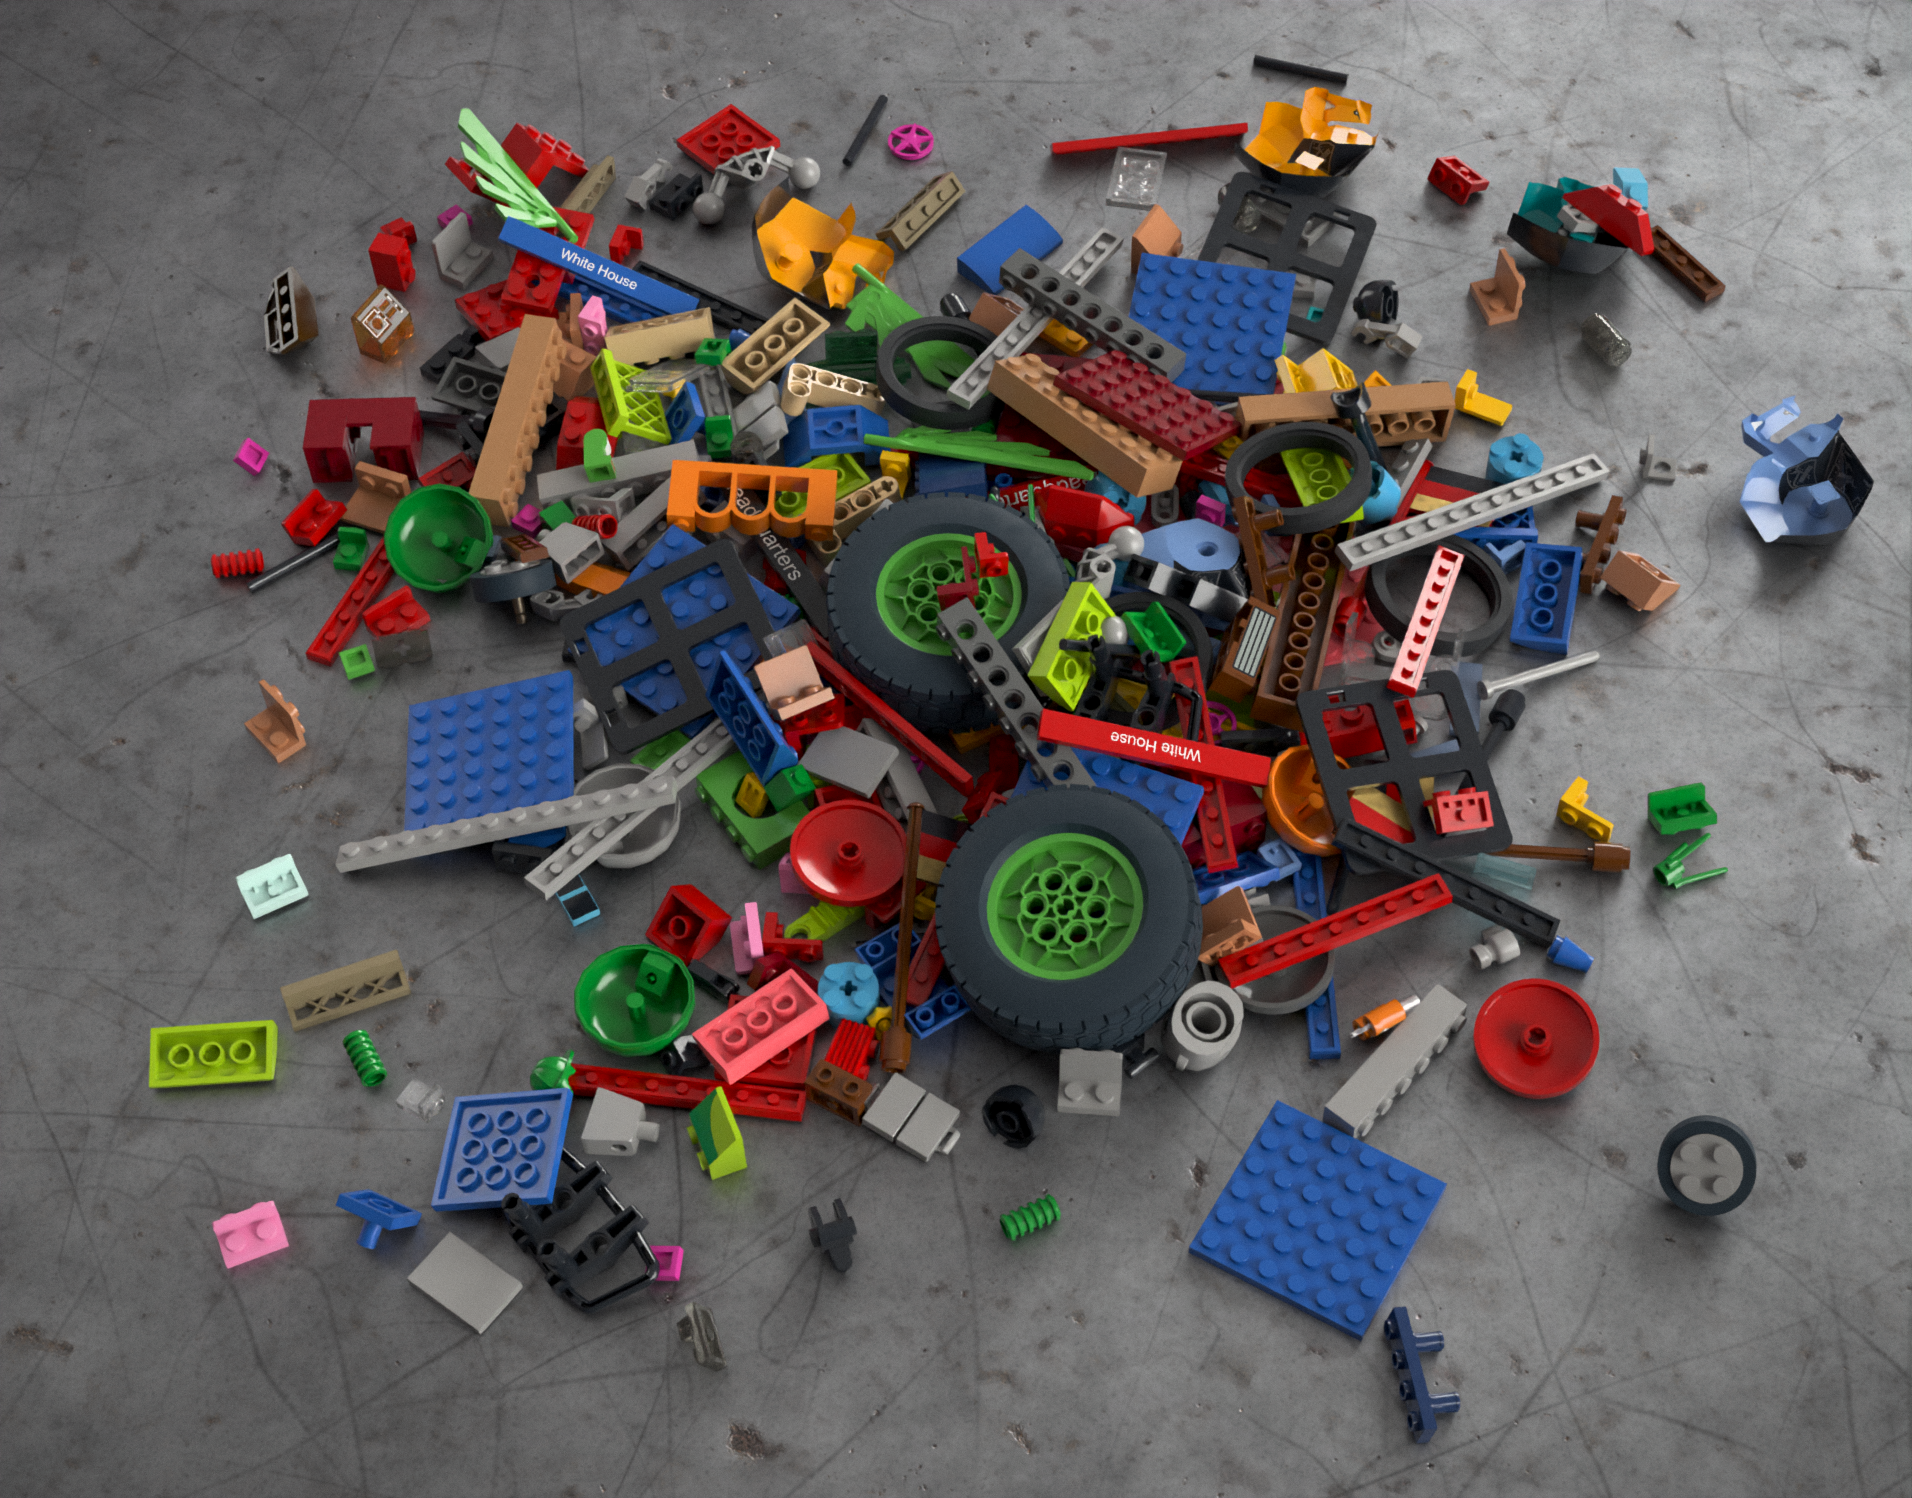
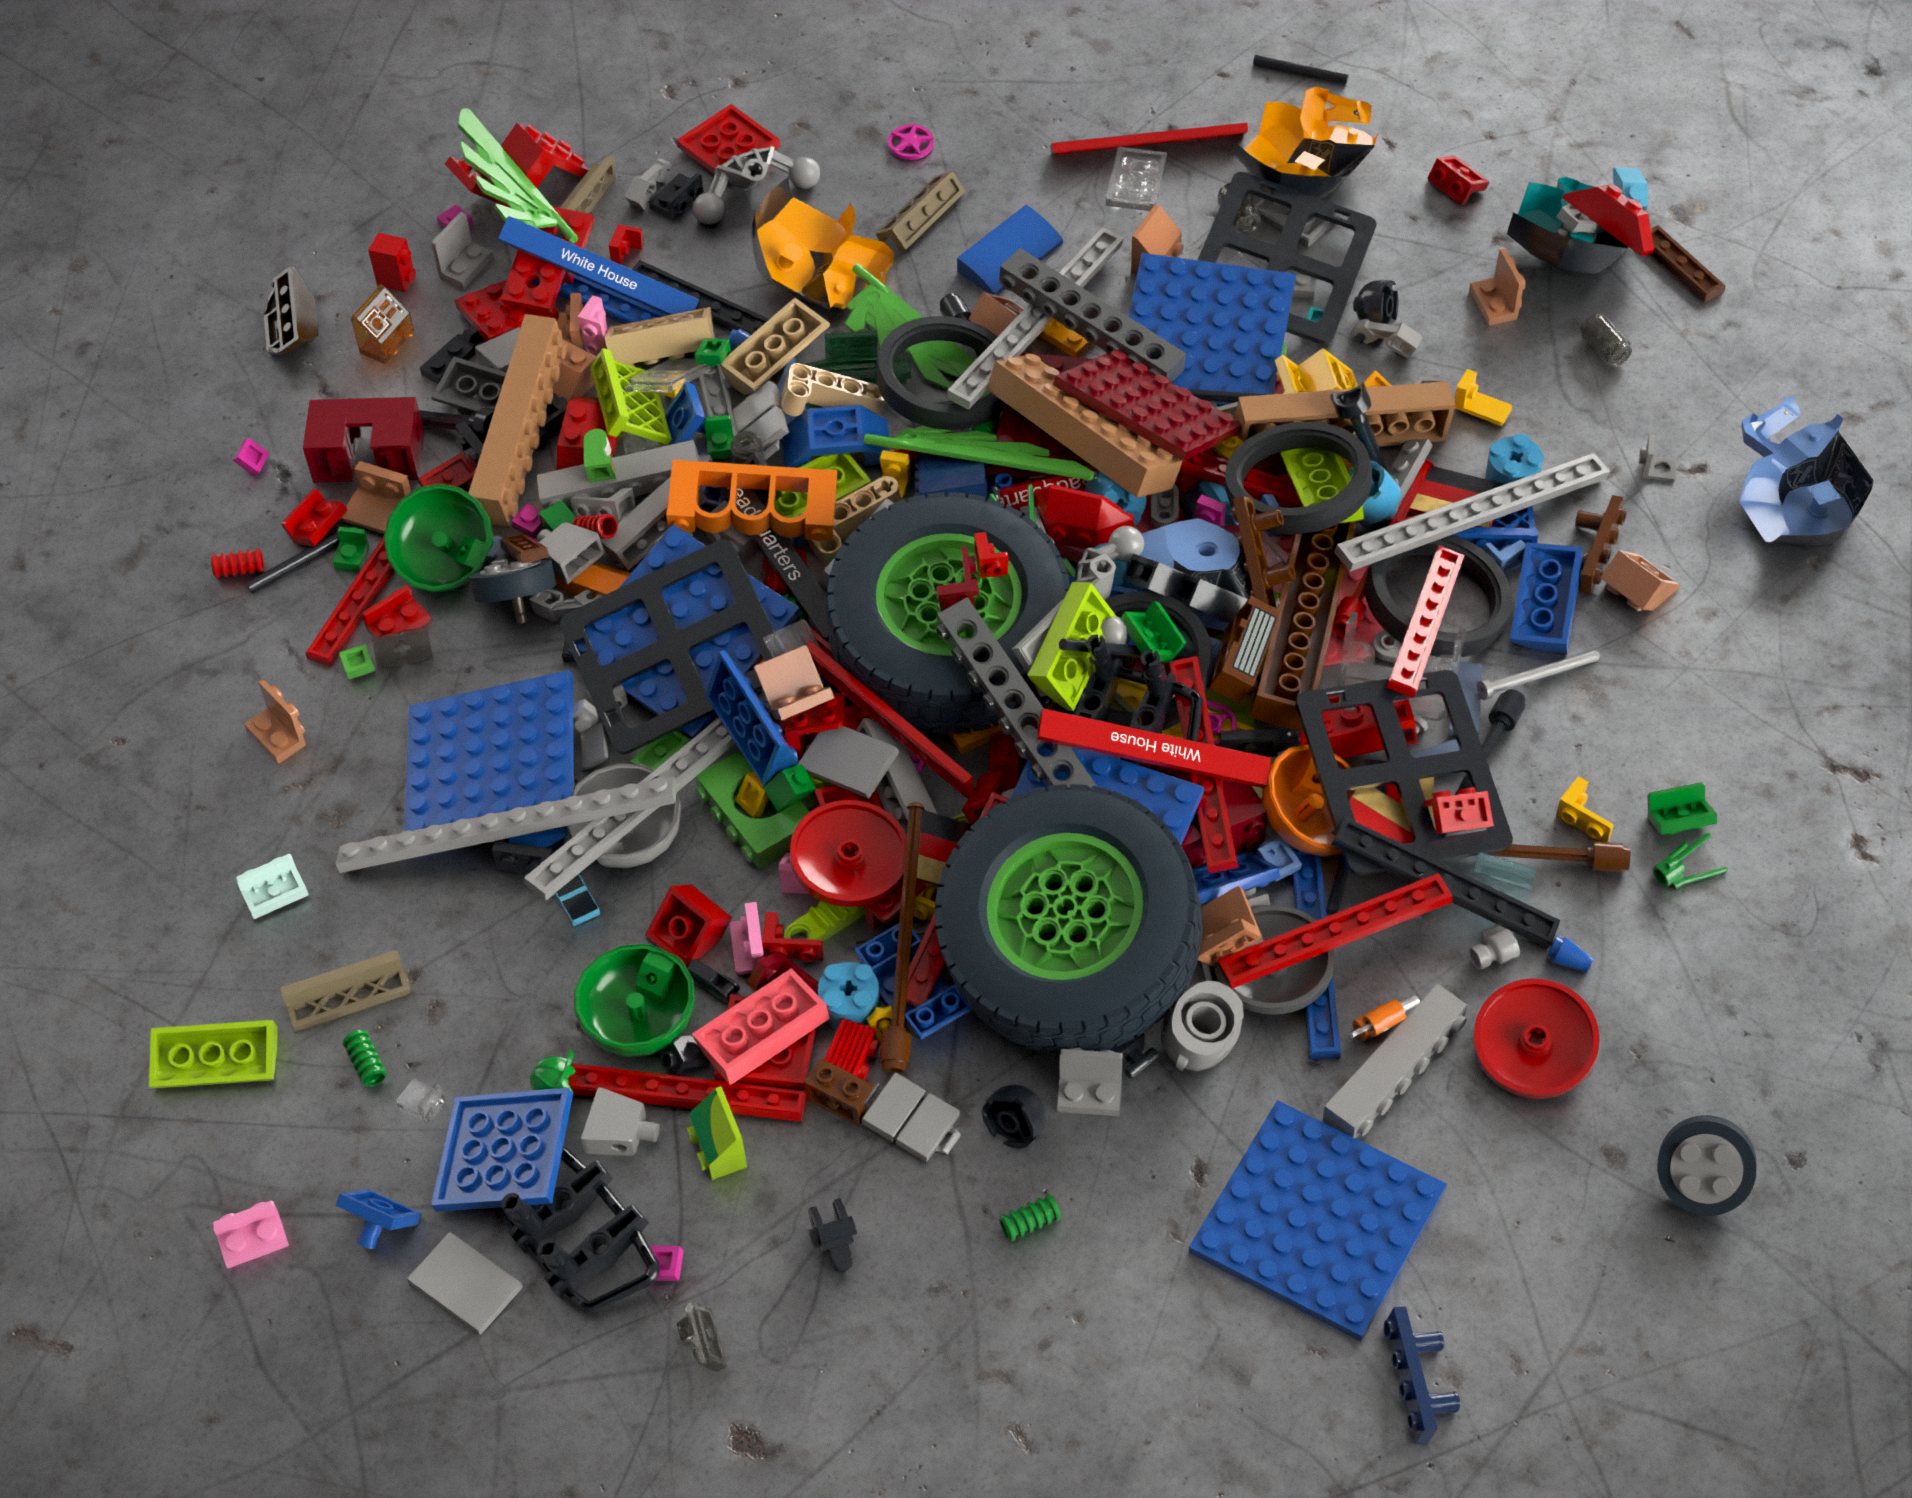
red bracket [380,217,417,246] -> none
black bar [842,95,888,166] -> none

